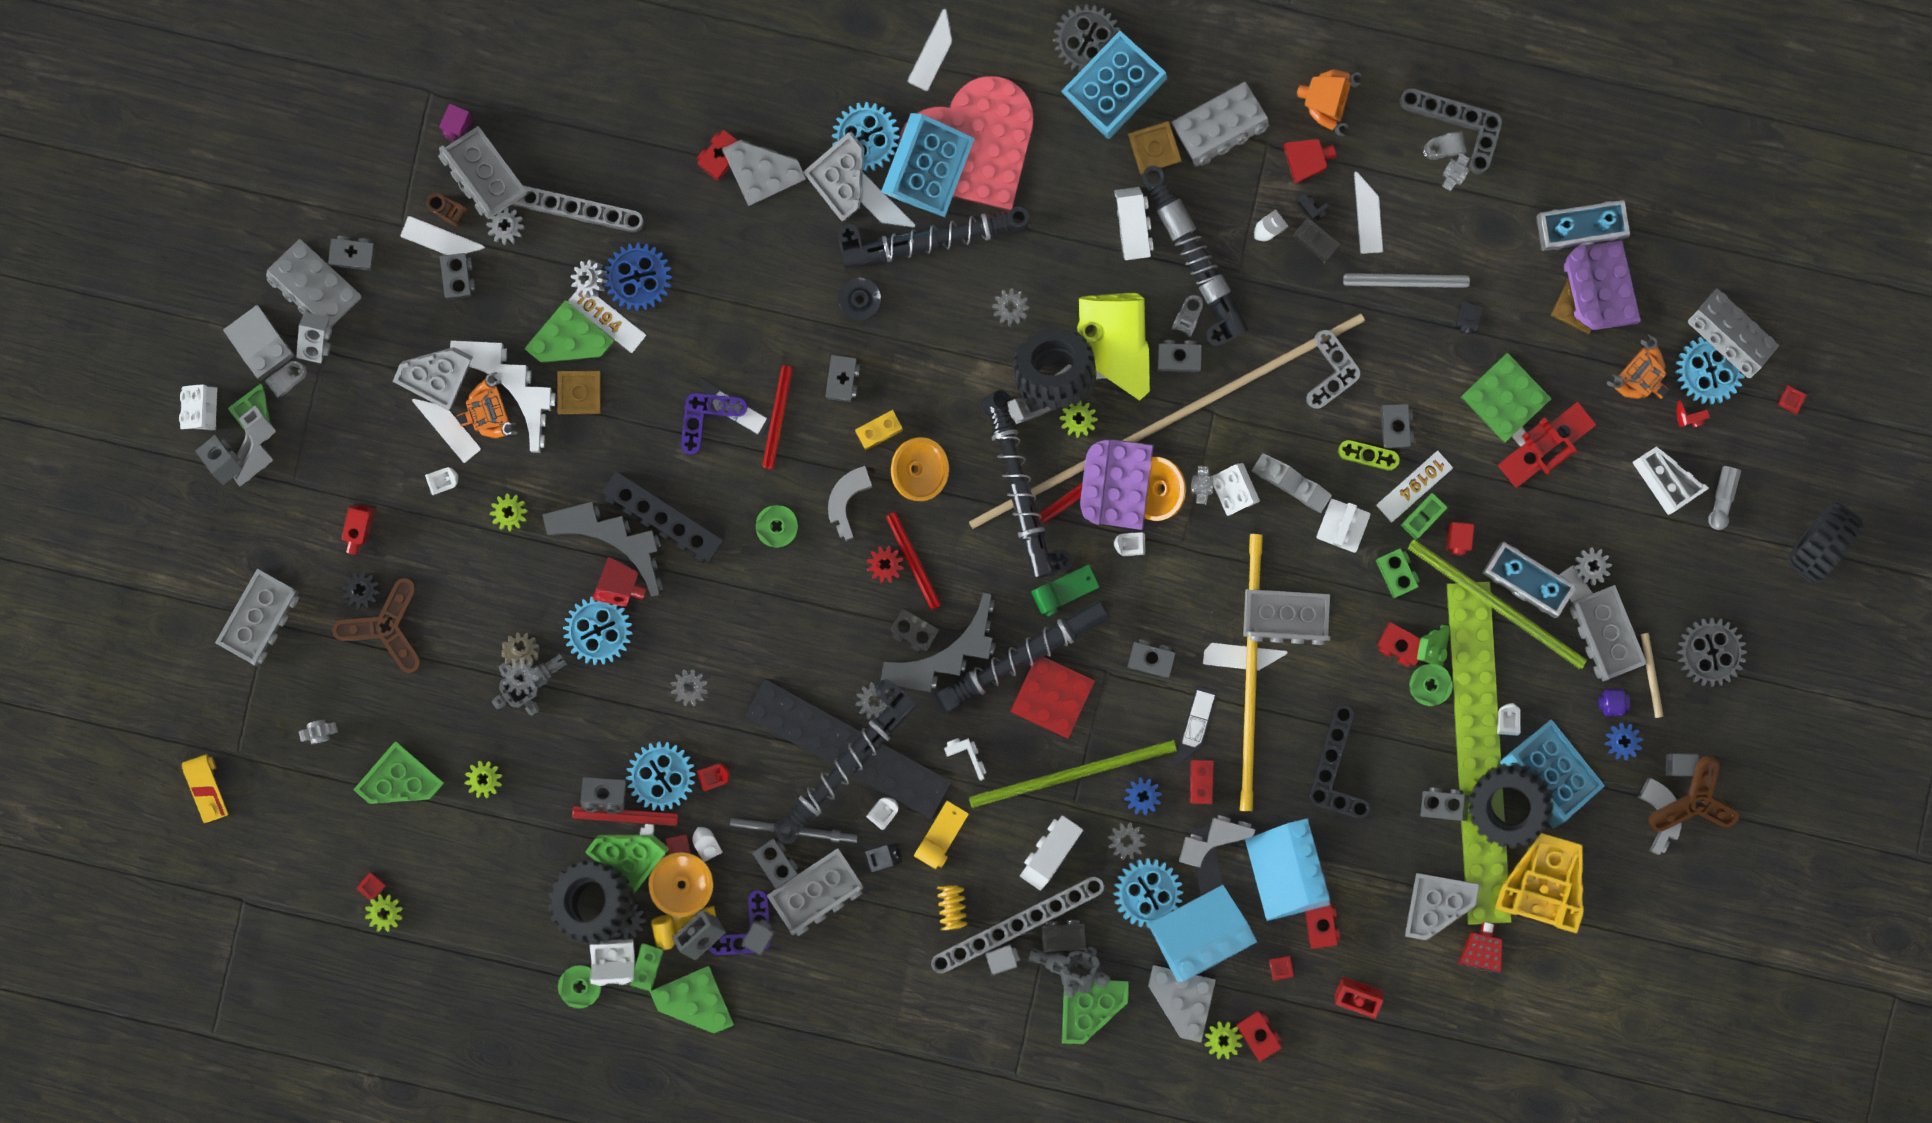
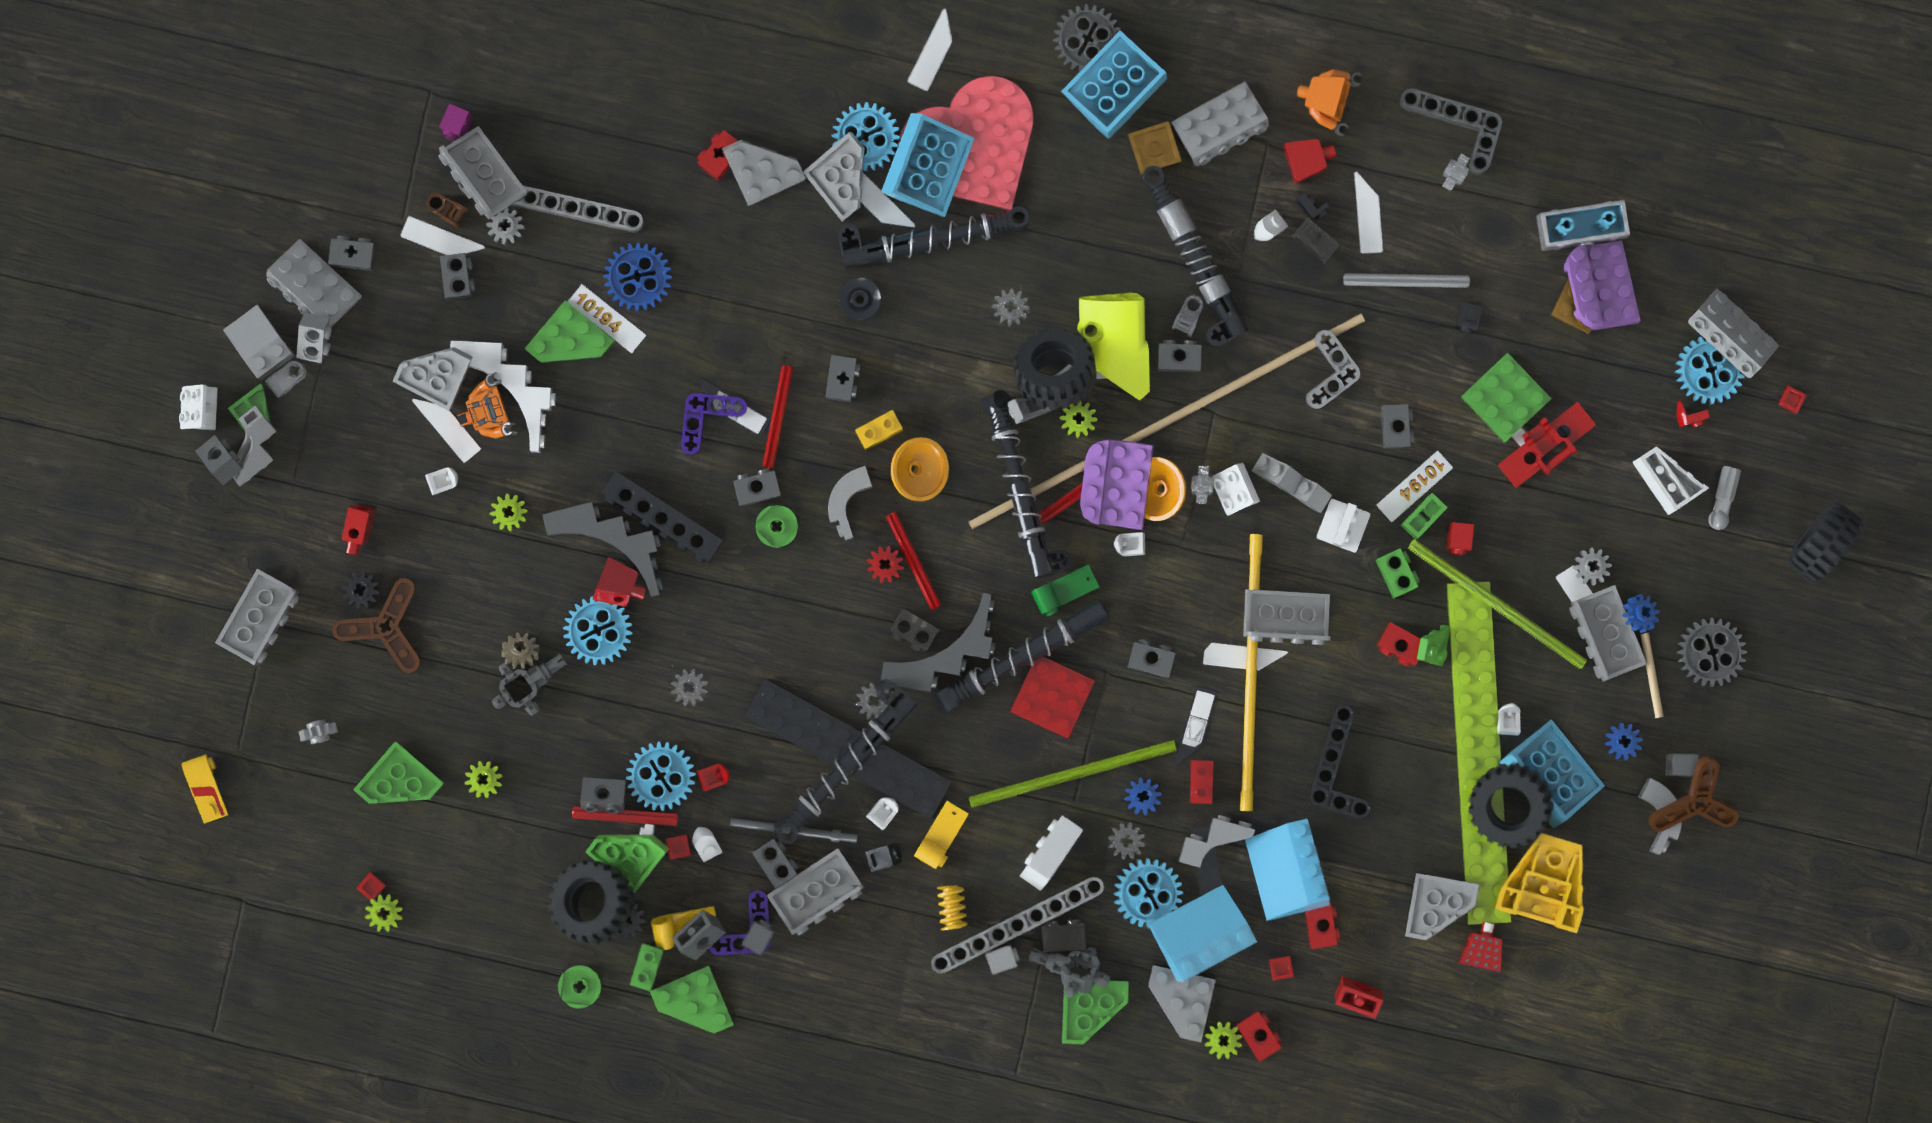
clear gear [501,658,540,696] -> none
pearl gold plate [557,371,601,414] -> none
light grey gear [571,260,608,298] -> none
white bracket [590,939,635,985] -> none
light orange dish [649,853,713,917] -> none
white bracket [944,738,986,780] -> none
white wedge [1114,187,1154,260] -> none
lime beam [1338,440,1399,470] -> none
bright green plate [1409,664,1453,706] -> none
dark grey brick [1421,787,1469,821] -> none
clear piece [1424,131,1467,160] -> none
medium azure piece [1482,542,1577,618] -> none
dark purple head [1598,689,1630,717] -> none
torso [1607,334,1669,399] -> none
none -> dark grey brick [733,468,781,507]
none -> blue gear [1622,594,1660,633]

